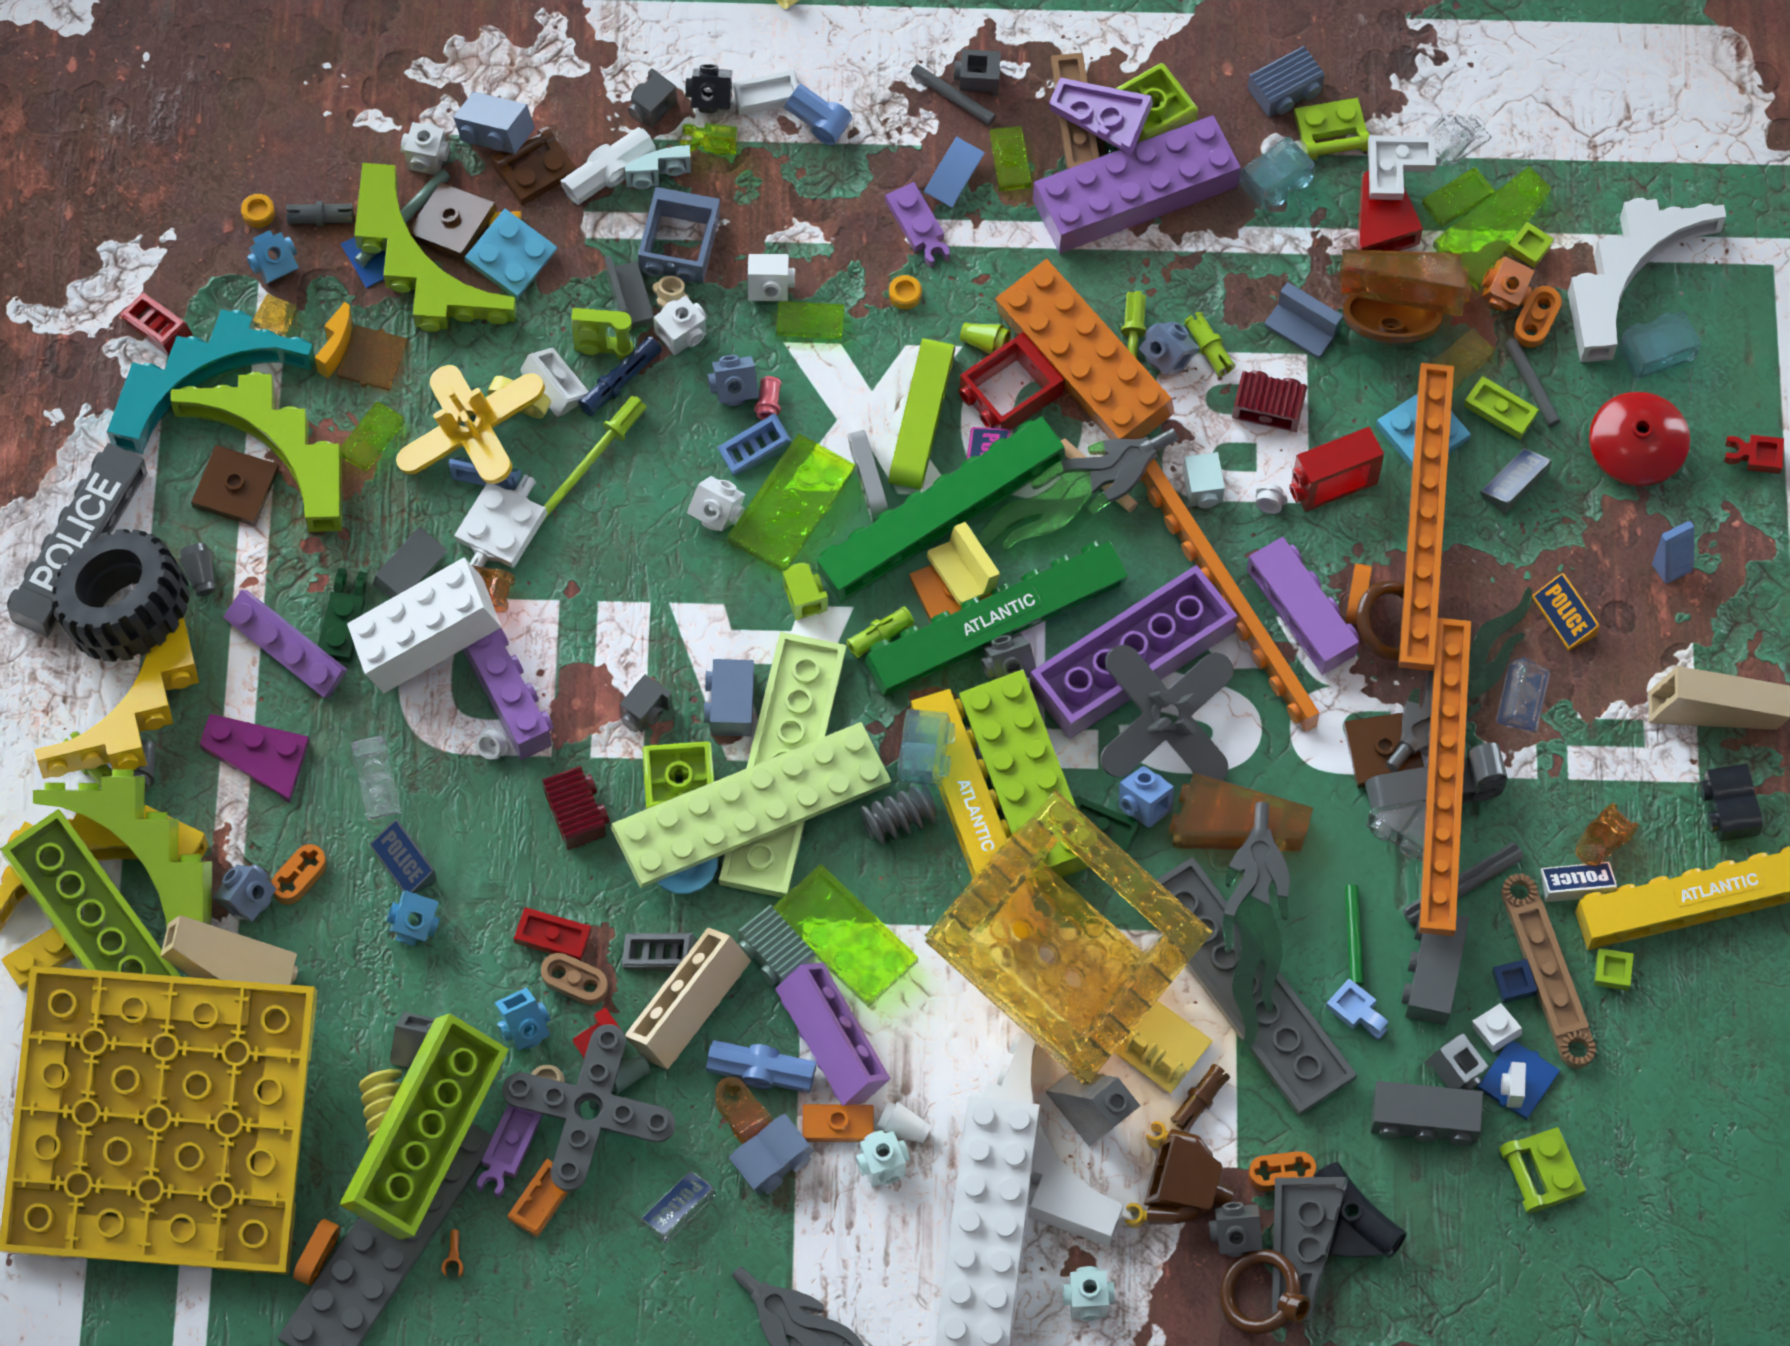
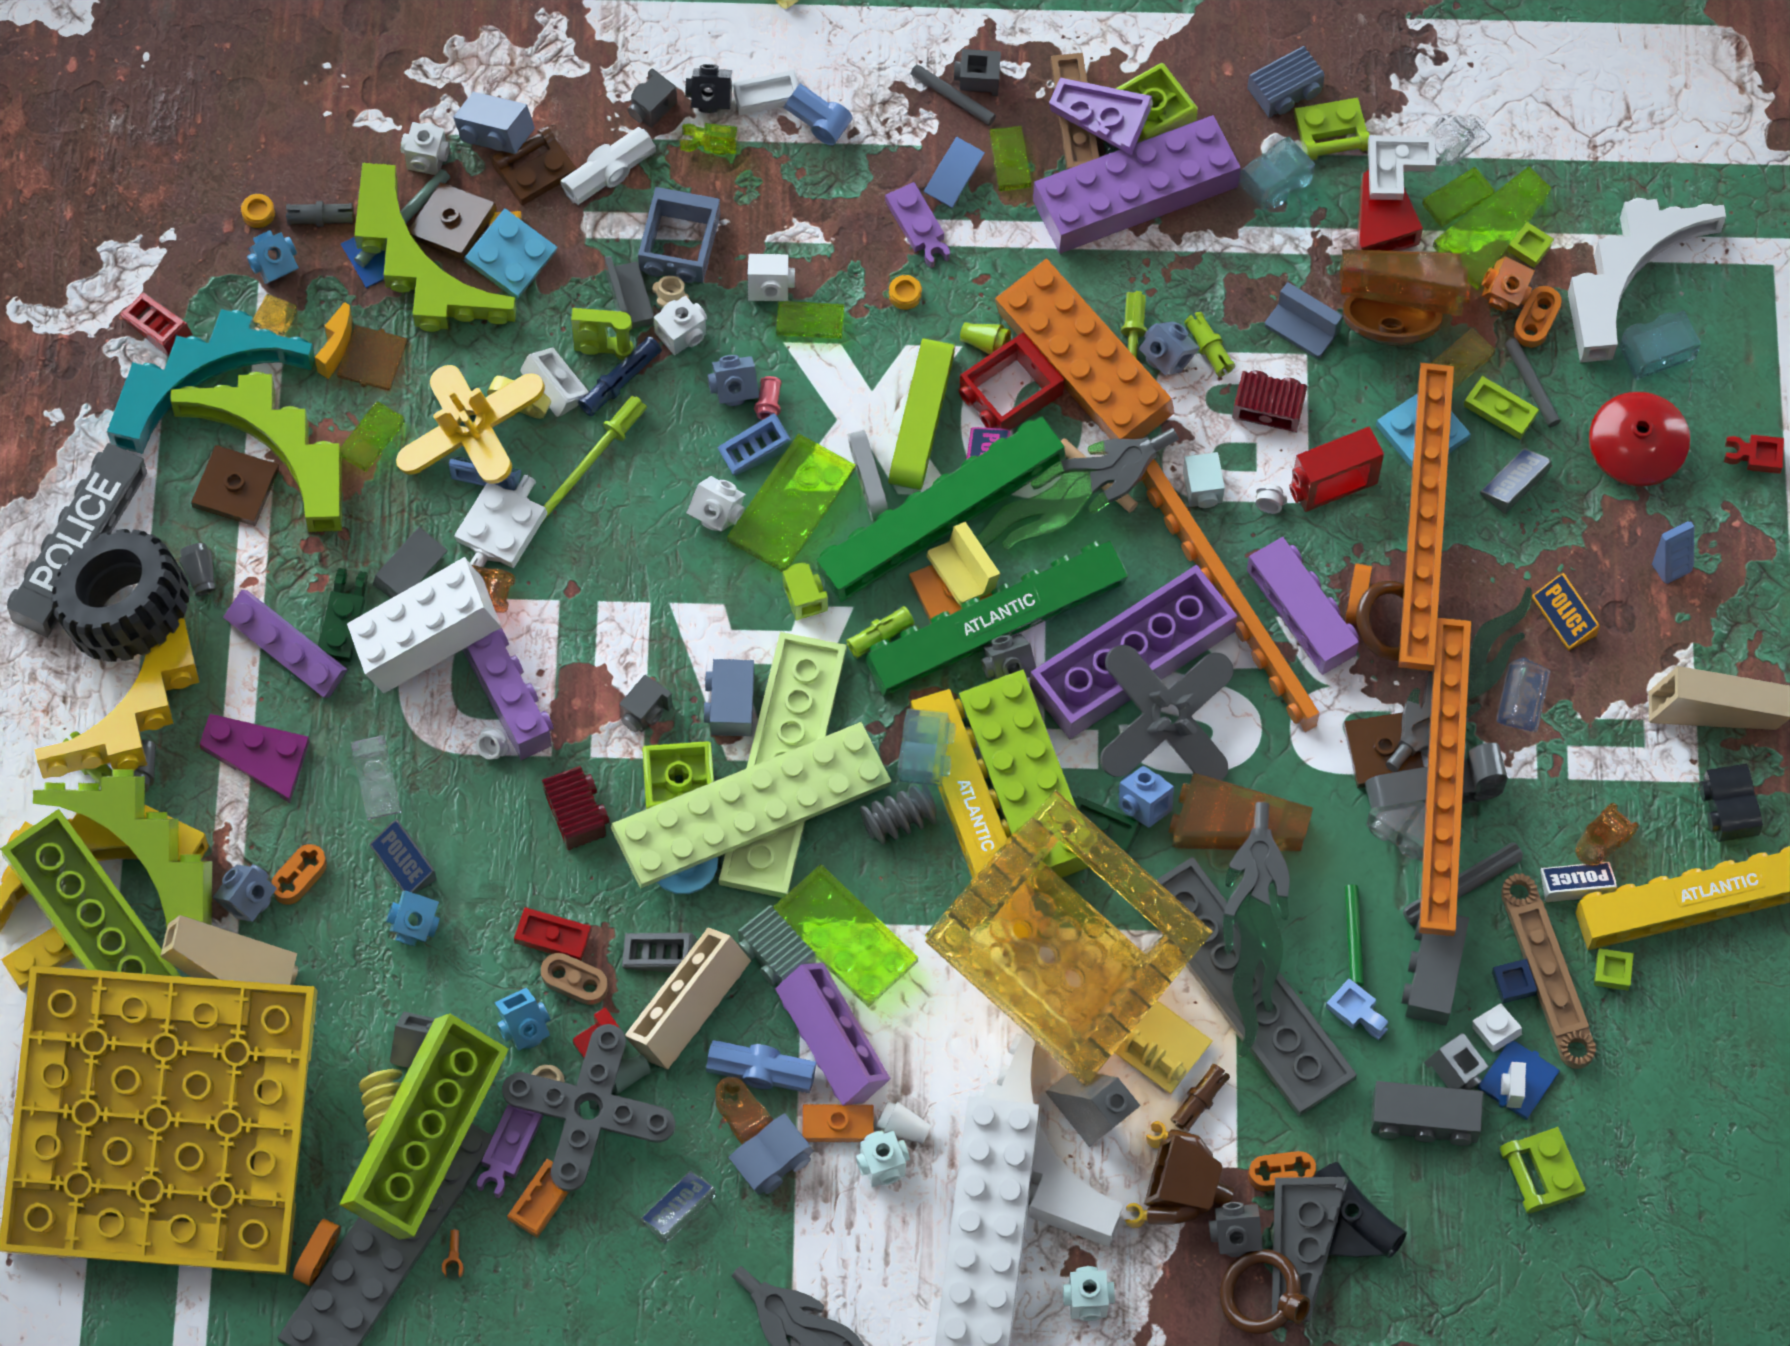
light aqua slope [625,145,691,189] -> none

